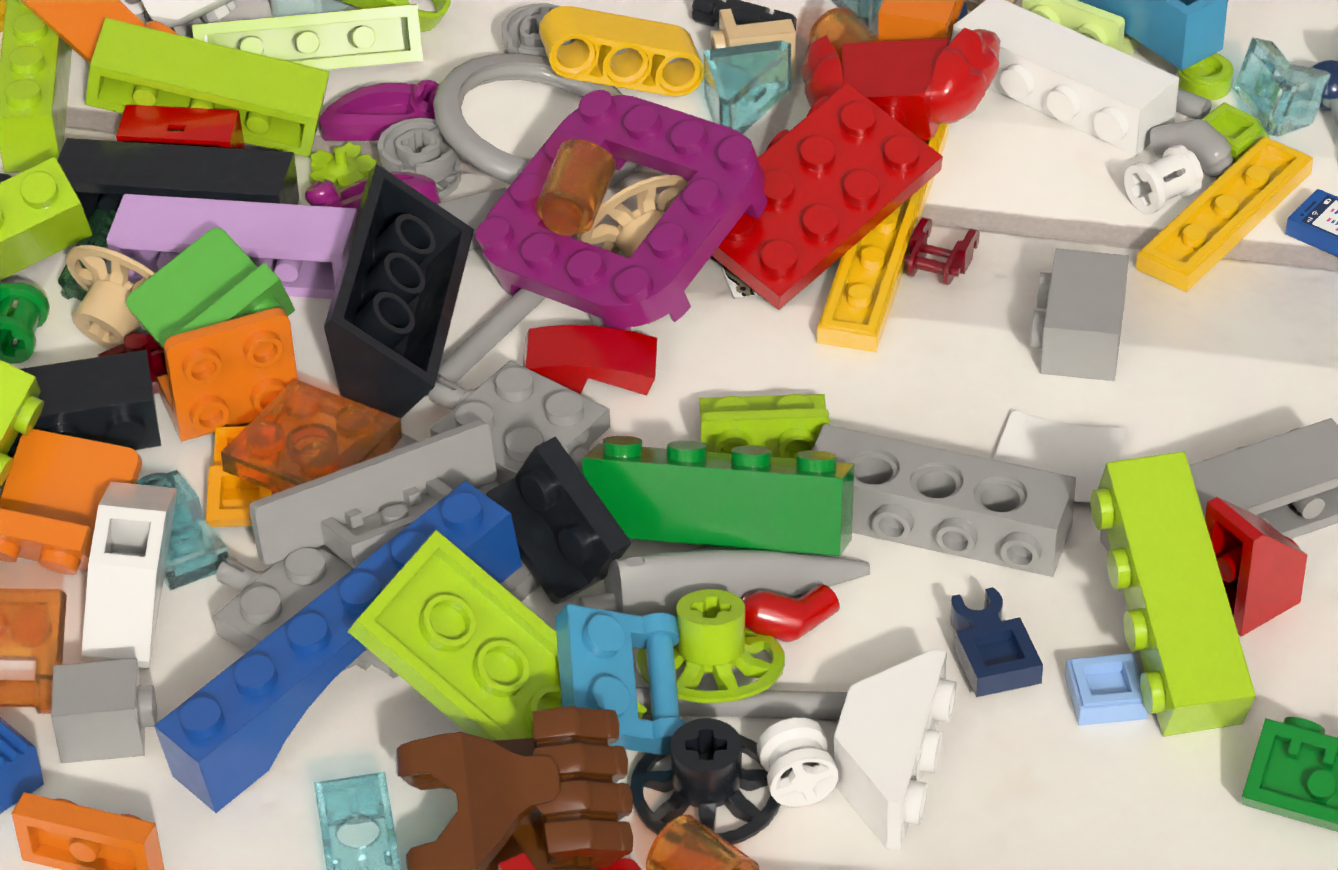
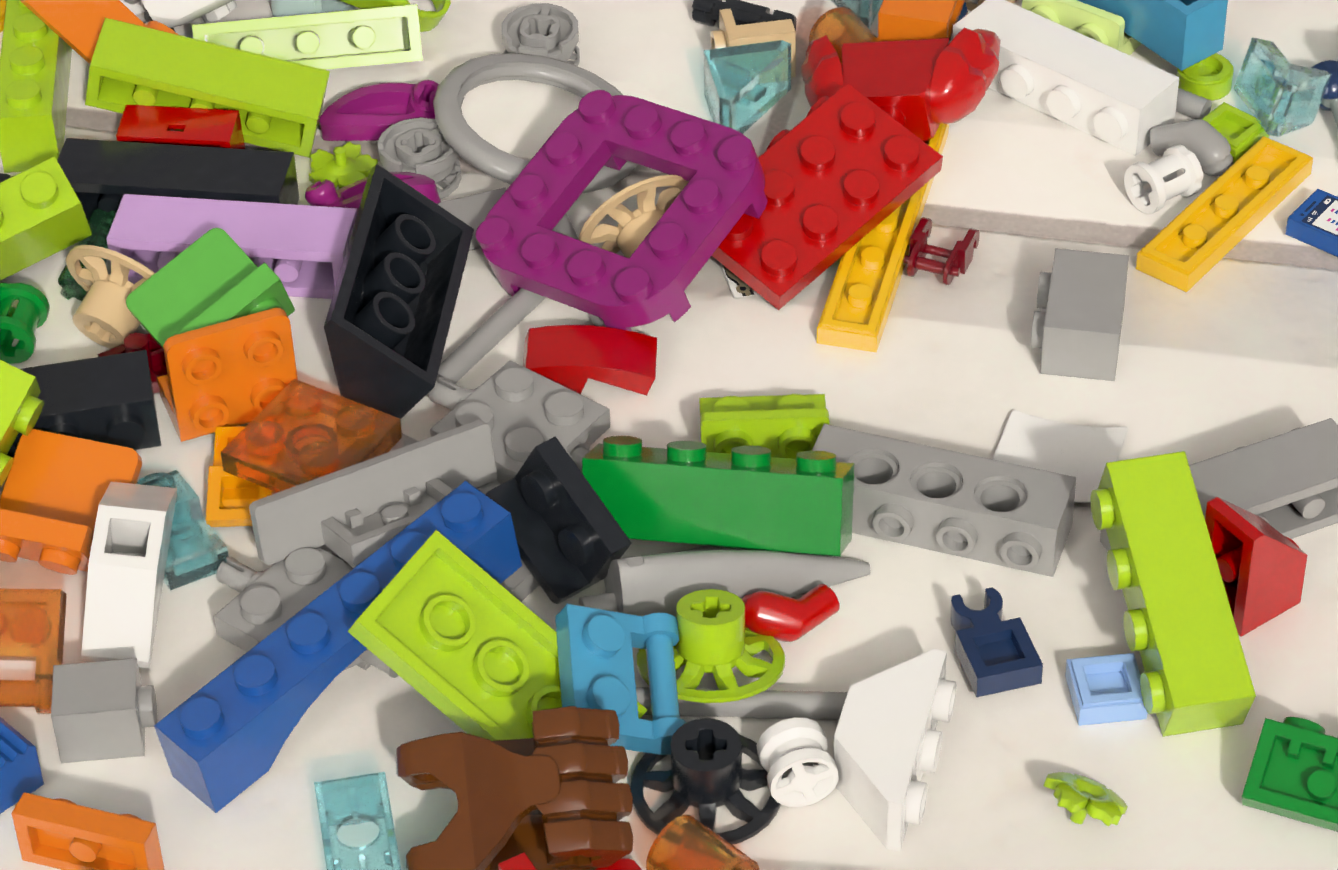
clear orange brick [536,139,616,236] -> none
yellow beam [539,6,705,96] -> none
none -> lime plant [1043,772,1128,826]

